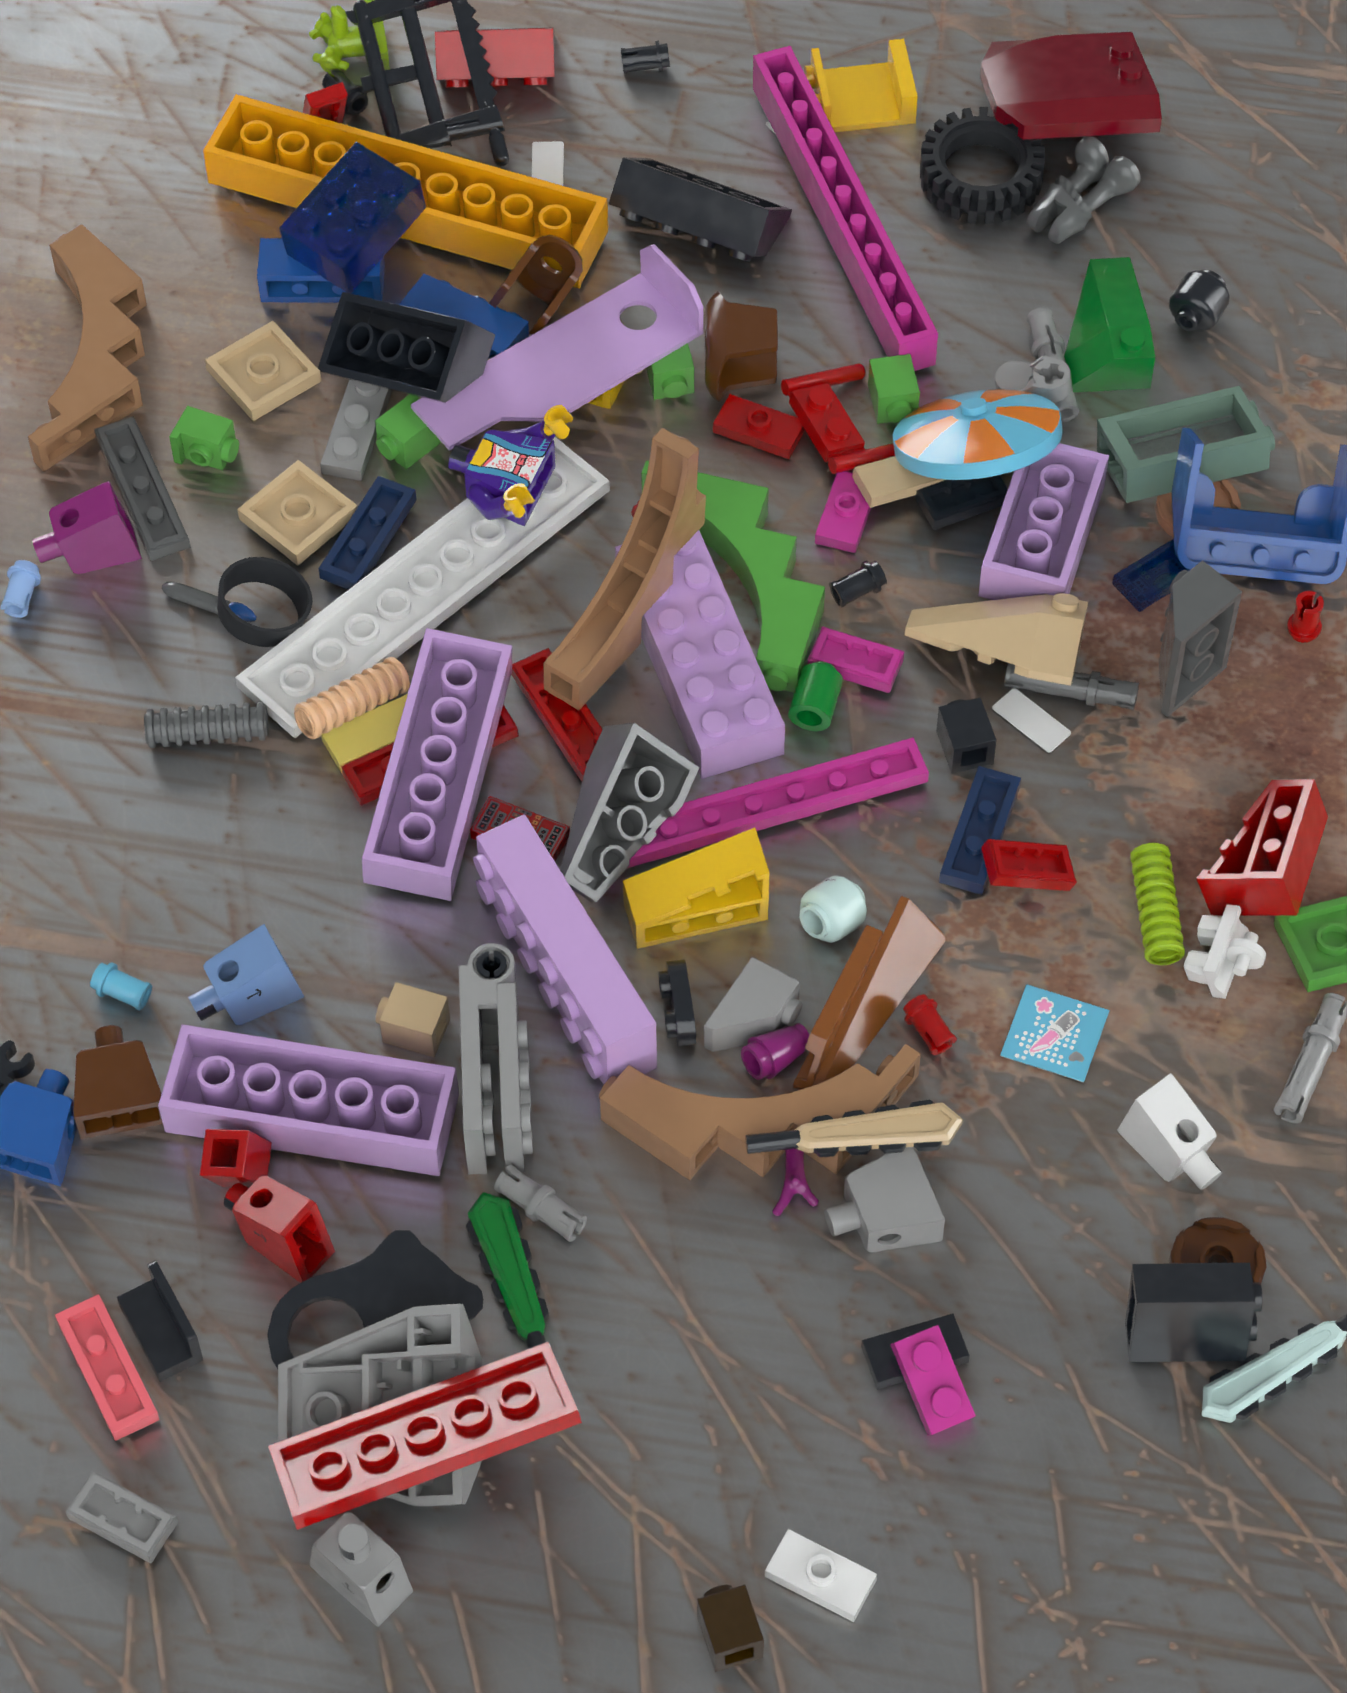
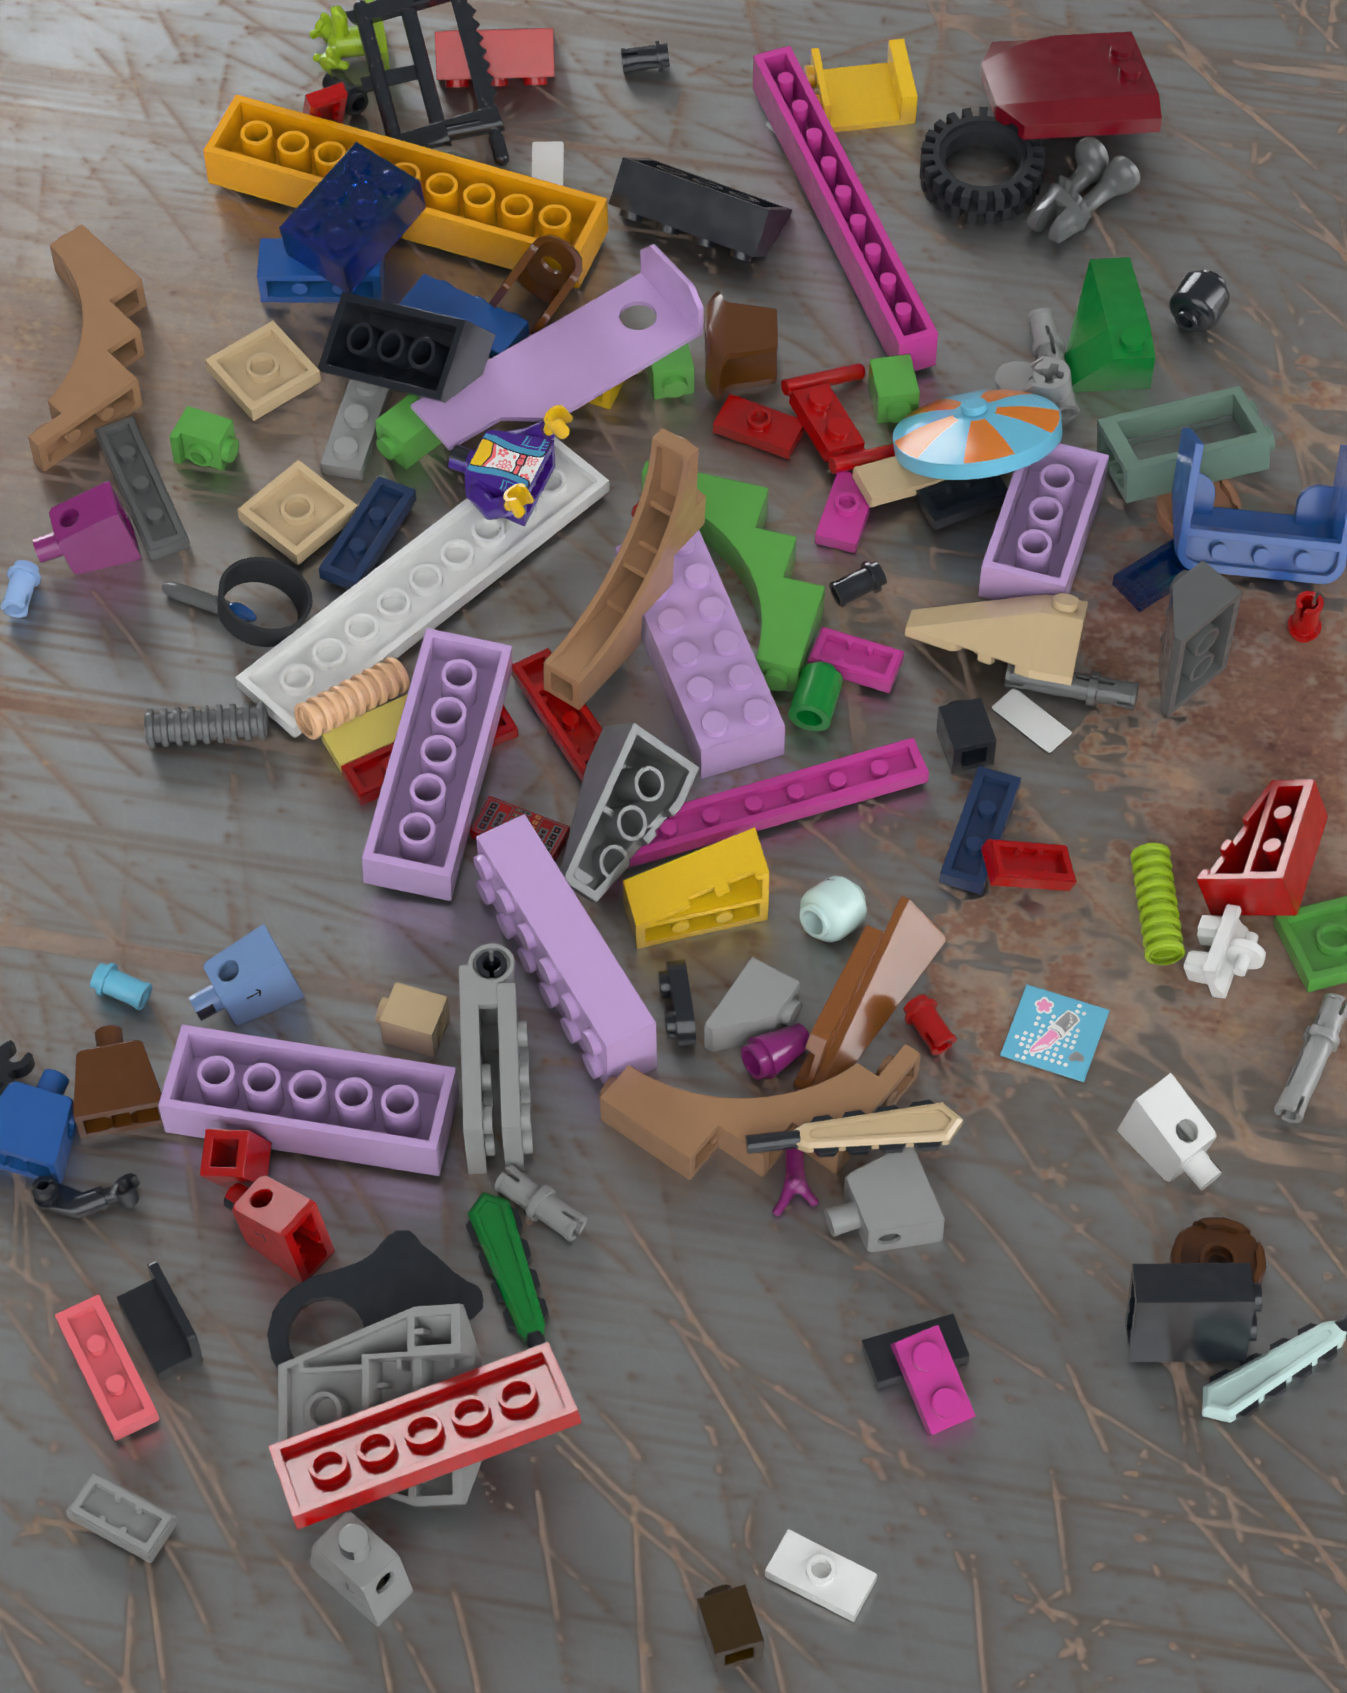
none -> black arm [31,1173,140,1219]

